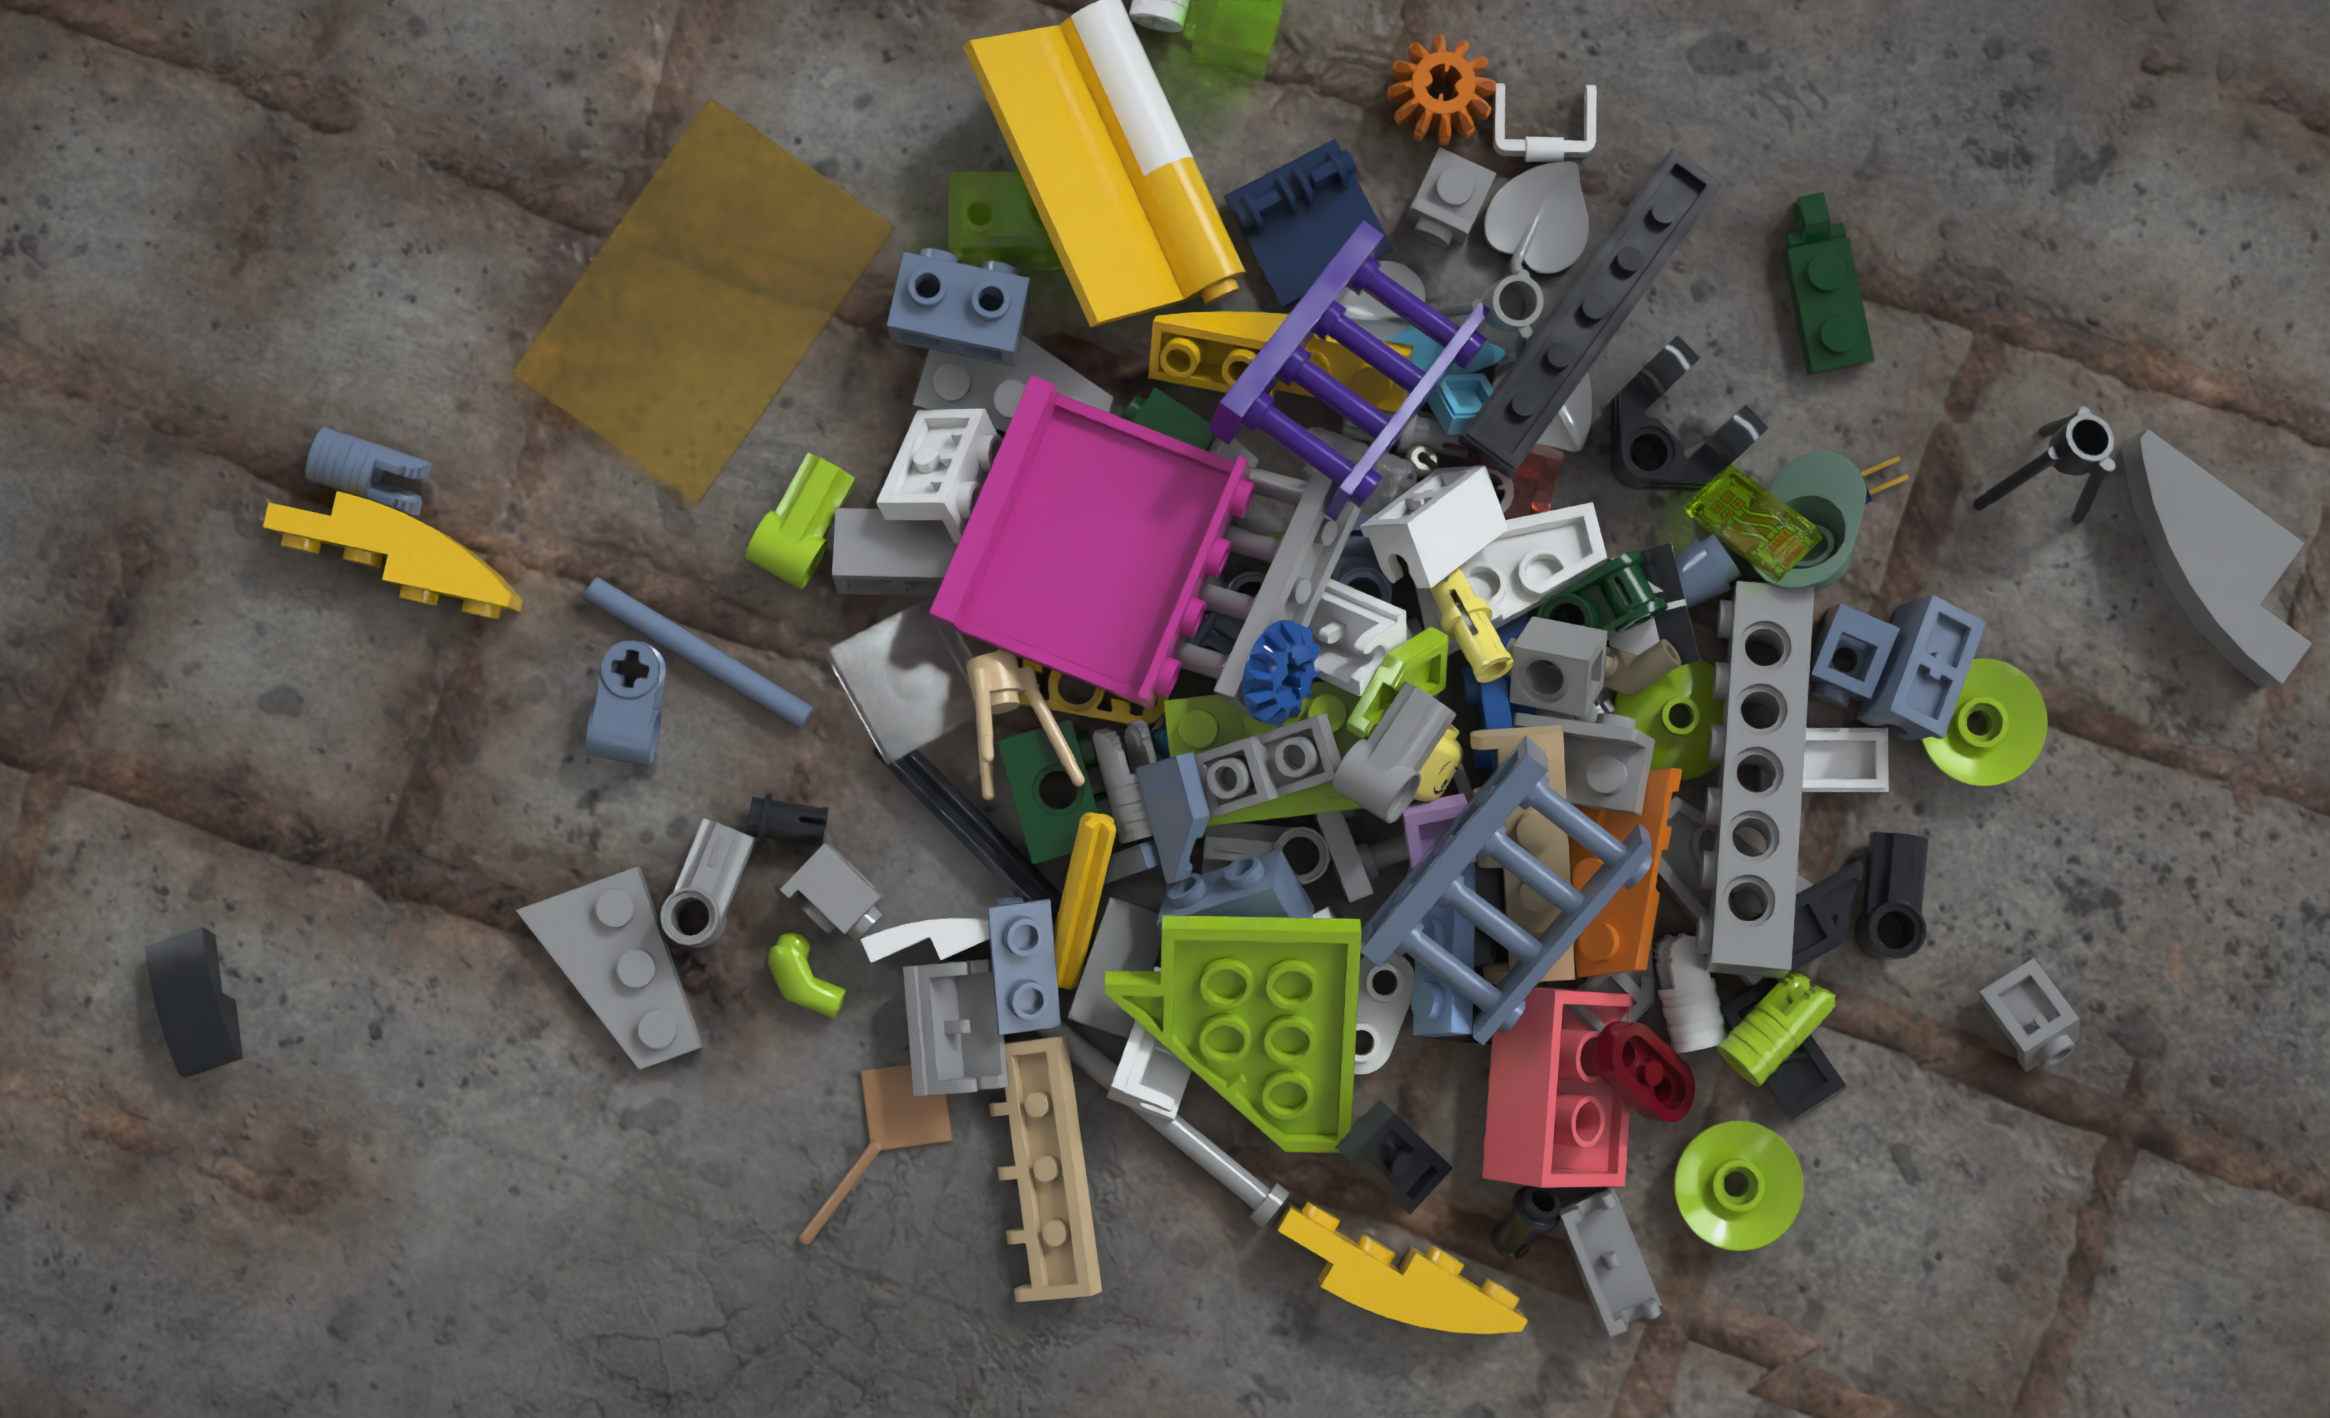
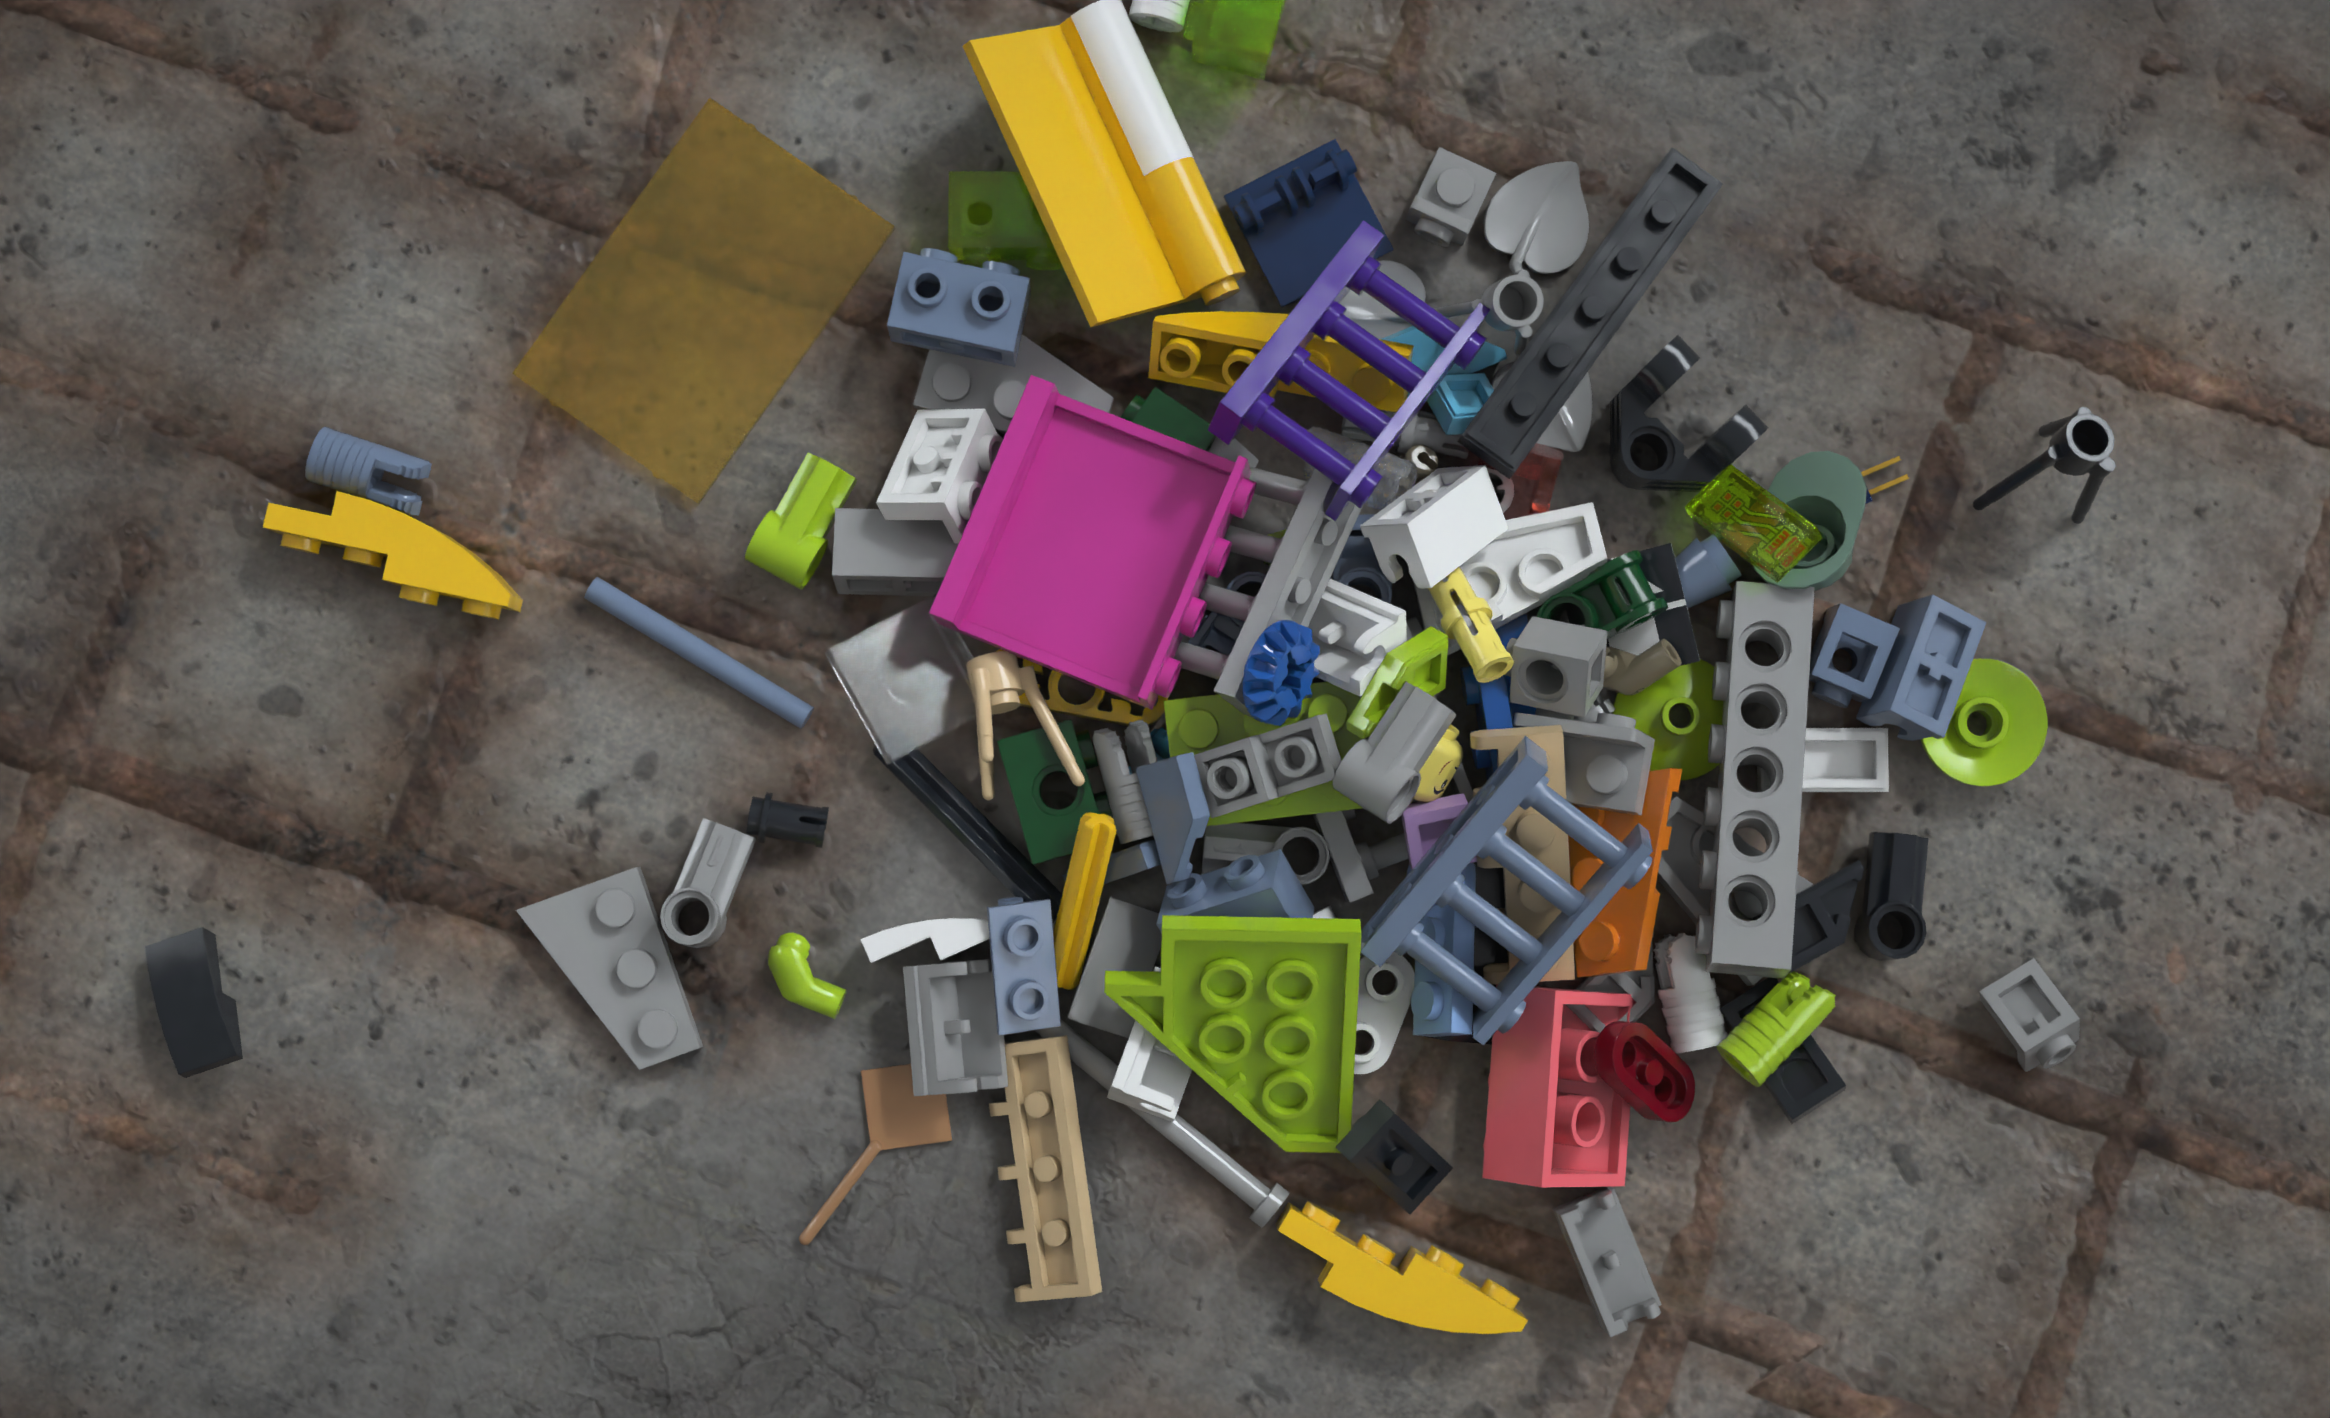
sand blue piece [586,640,667,766] -> none
light grey brick [780,843,886,943] -> none
orange gear [1387,34,1496,146] -> none
black pin [1490,1186,1561,1260] -> none
white piece [1493,83,1597,163] -> none
lime dish [1674,1121,1804,1251] -> none
dark green hinge [1783,192,1875,376] -> none
light grey slope [2122,429,2312,688] -> none

